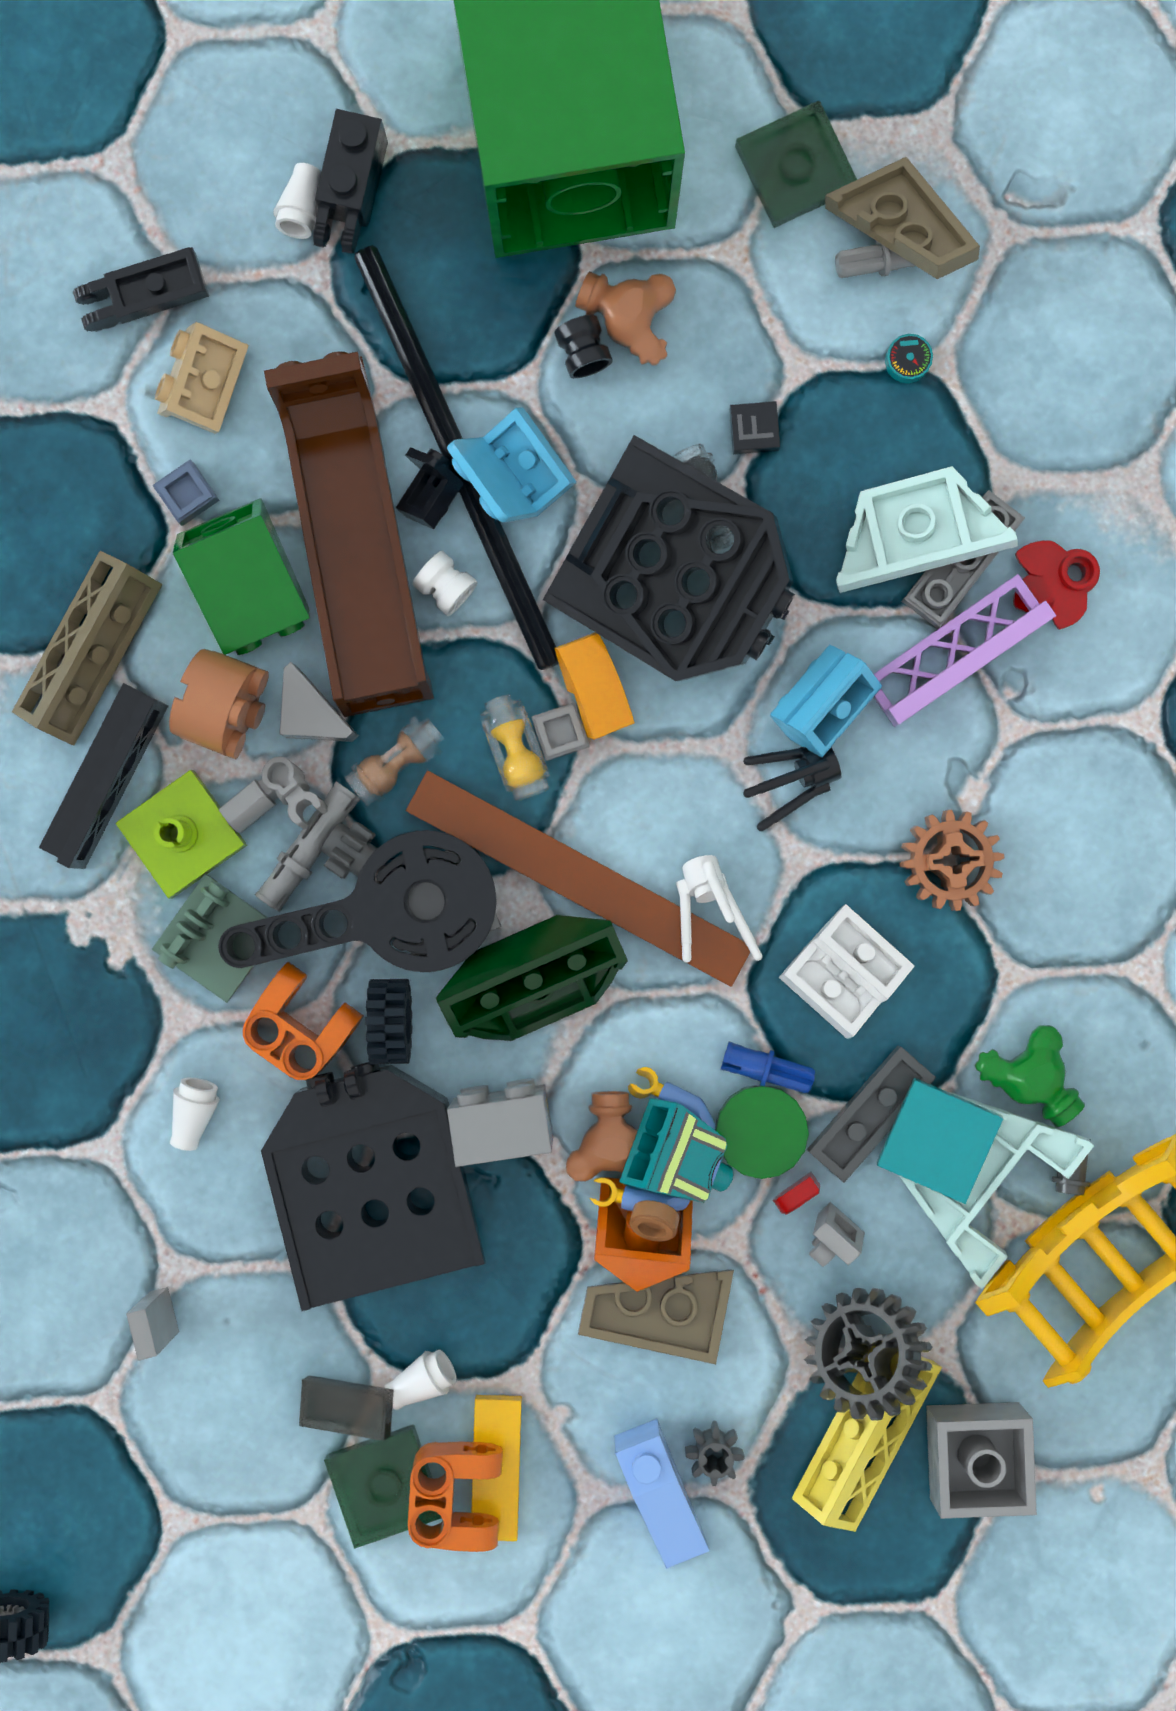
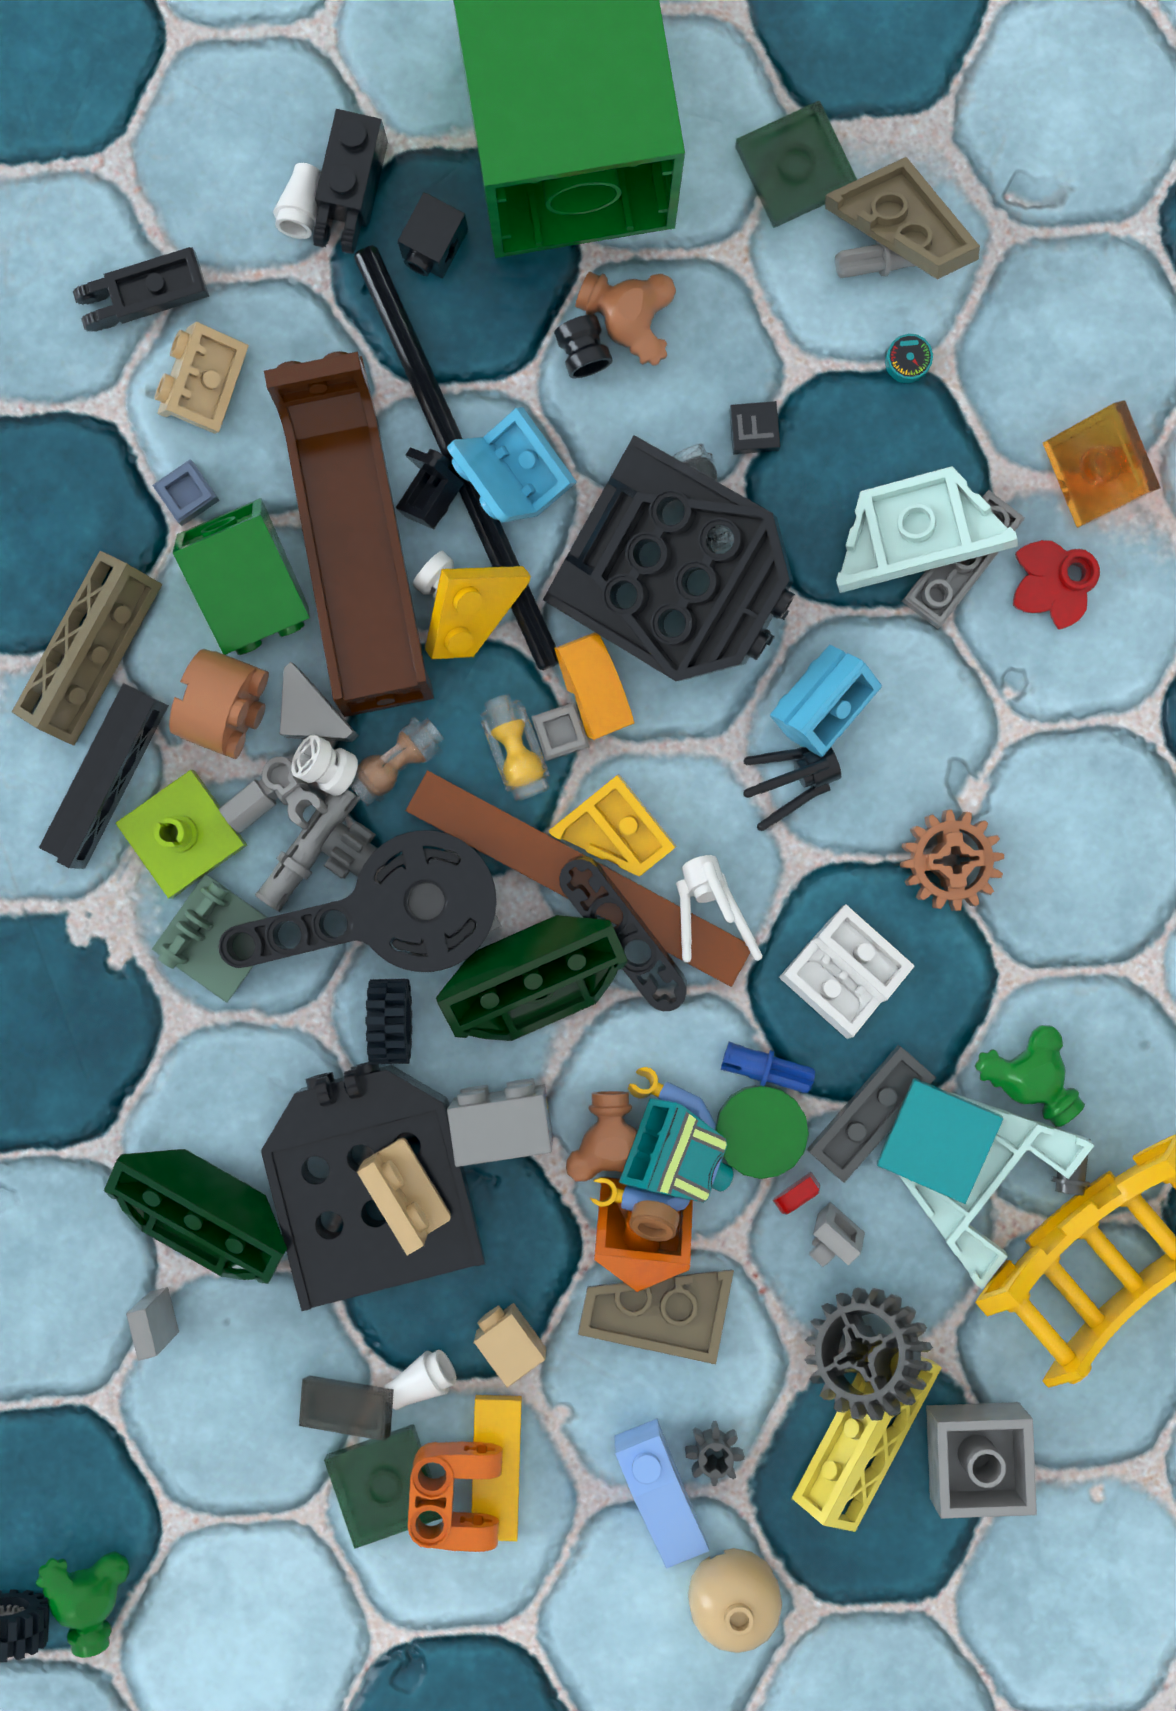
white cone [170,1077,220,1151] -> none
orange piece [243,961,364,1080] -> none
lavender fence [874,574,1057,727] -> none
none -> green animal [36,1551,129,1658]
none -> dark green wedge [104,1149,287,1284]
none -> white wheel [291,735,358,796]
none -> tan bracket [357,1138,451,1256]
none -> black brick [398,192,468,279]
none -> yellow wing [425,566,531,659]
none -> tan brick [474,1303,546,1388]
none -> yellow wing [549,774,677,877]
none -> black beam [559,856,687,1011]
none -> tan cylinder [688,1548,782,1653]
none -> clear orange tile [1043,400,1161,528]

